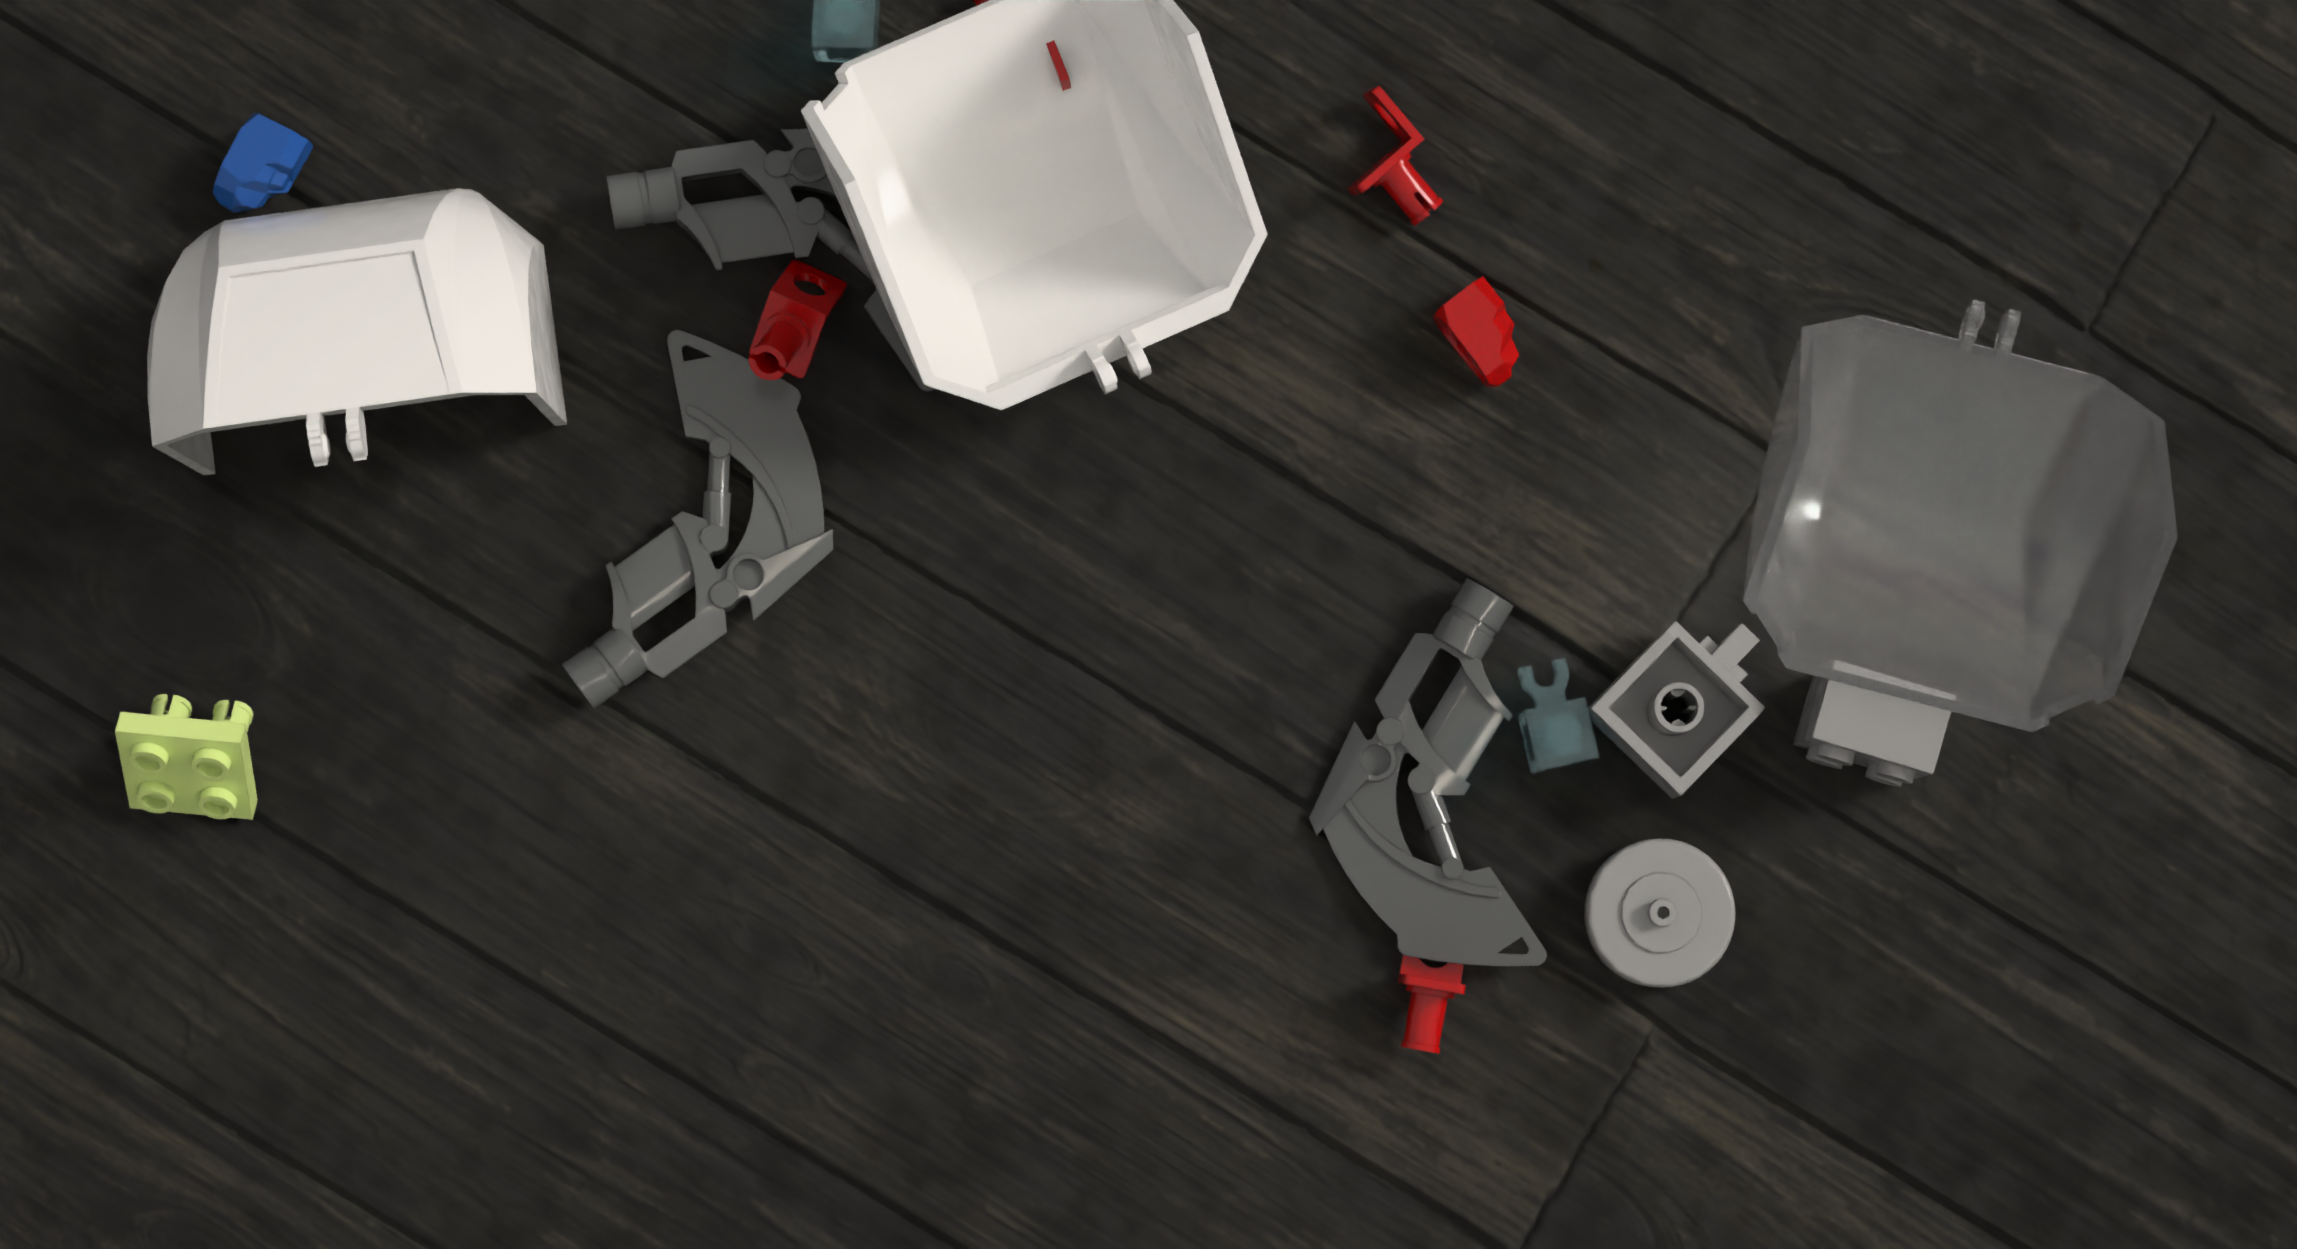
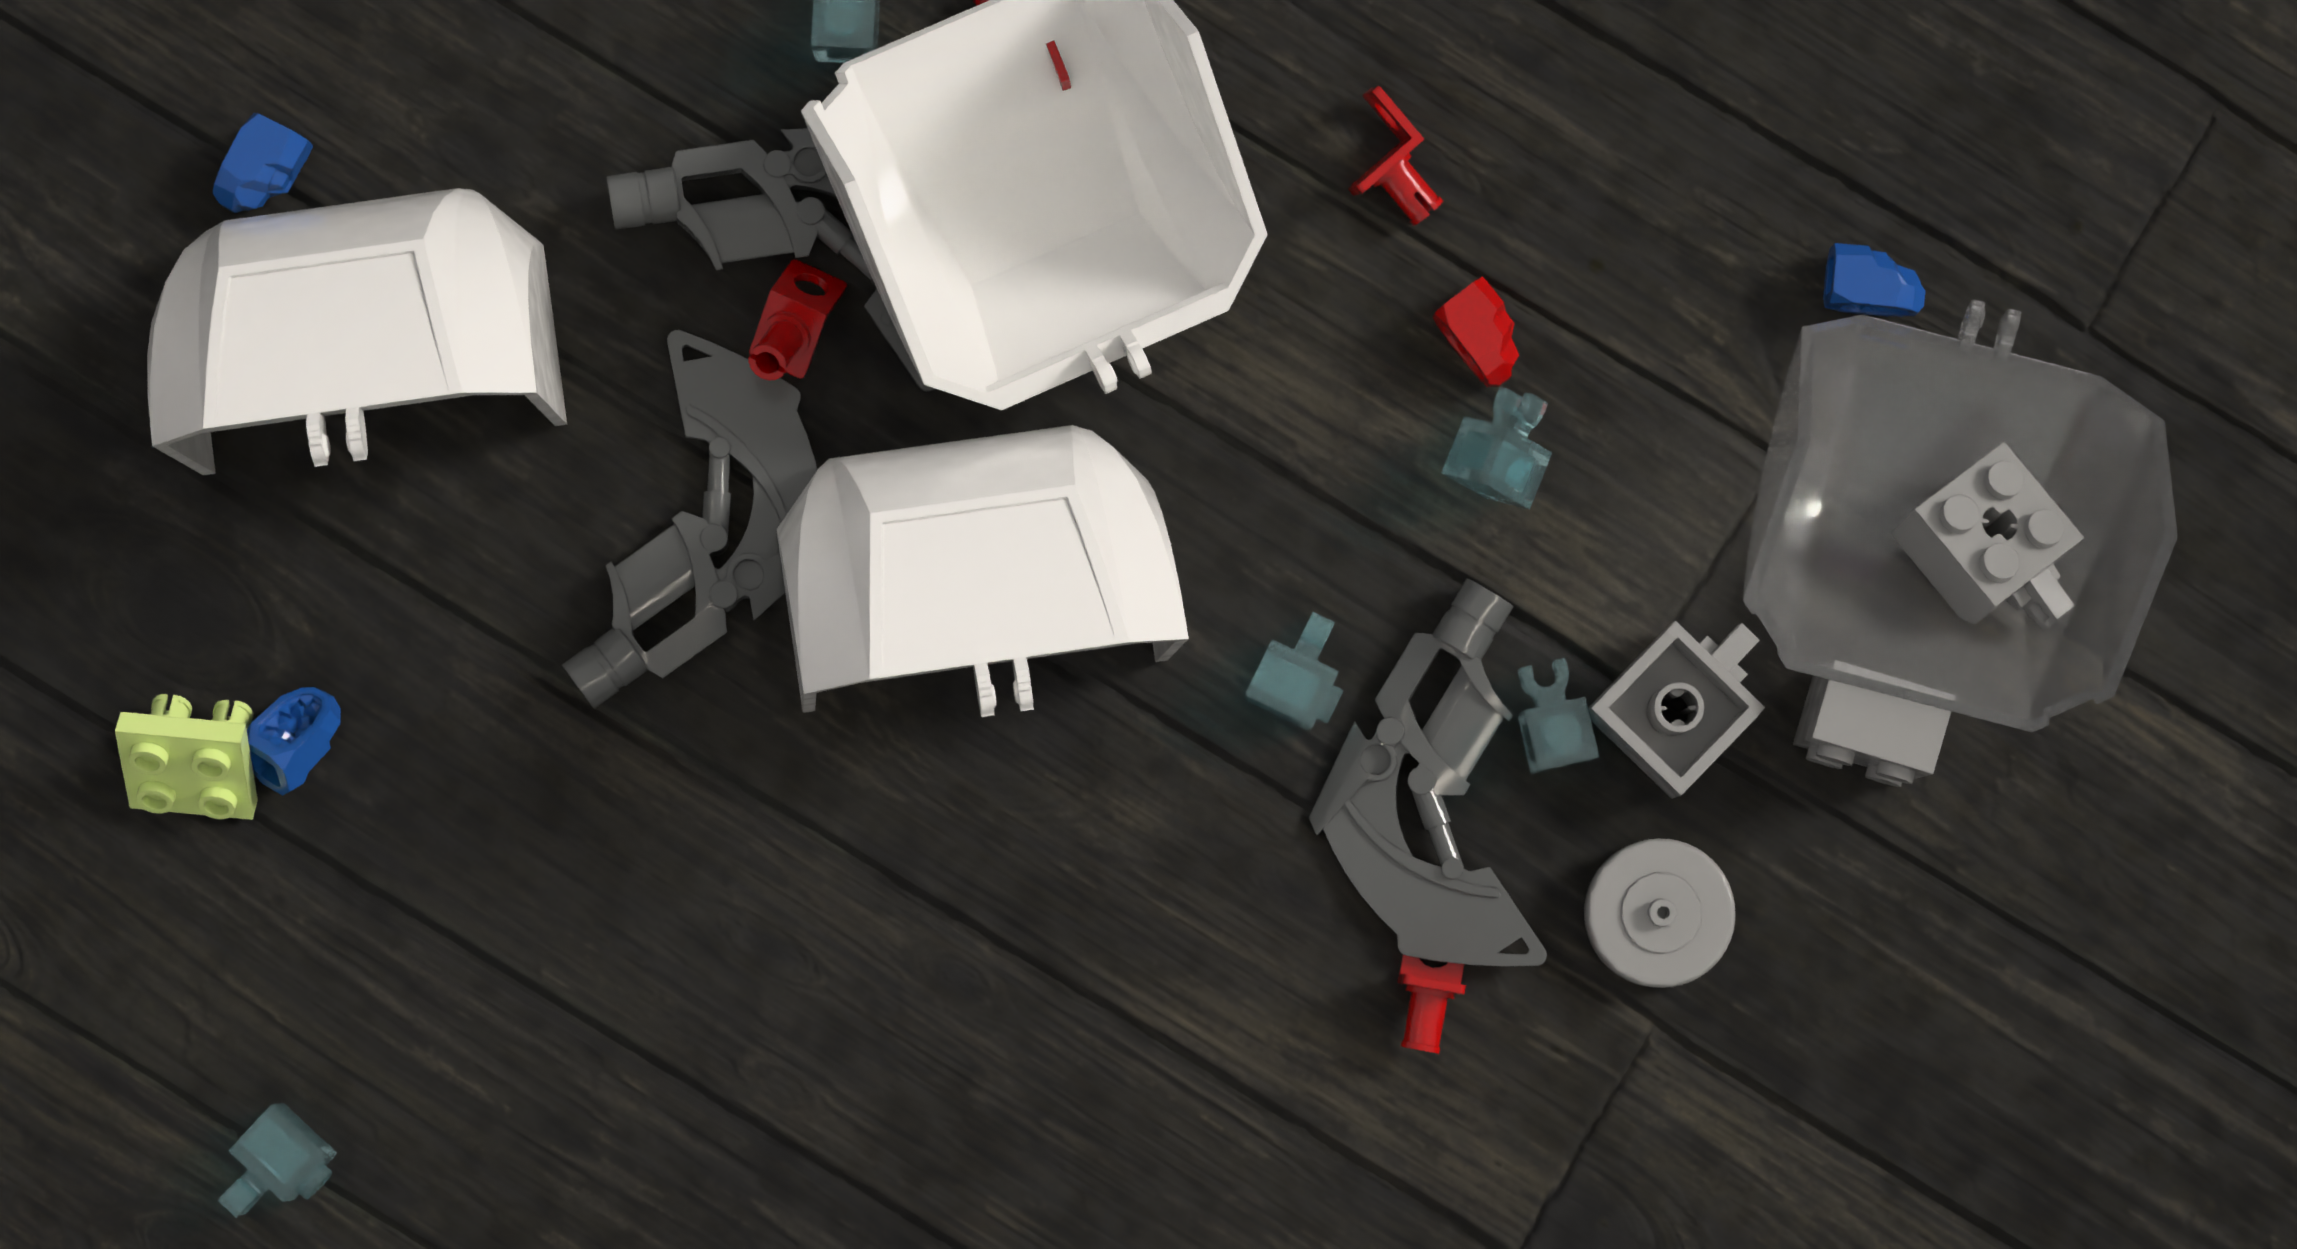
none -> clear light blue brick [218,1103,337,1217]
none -> blue rock [247,687,341,796]
none -> white windscreen [777,425,1189,717]
none -> clear light blue brick [1244,612,1343,731]
none -> clear light blue brick [1442,387,1552,510]
none -> blue rock [1823,243,1925,317]
none -> light grey hinge [1890,442,2084,631]

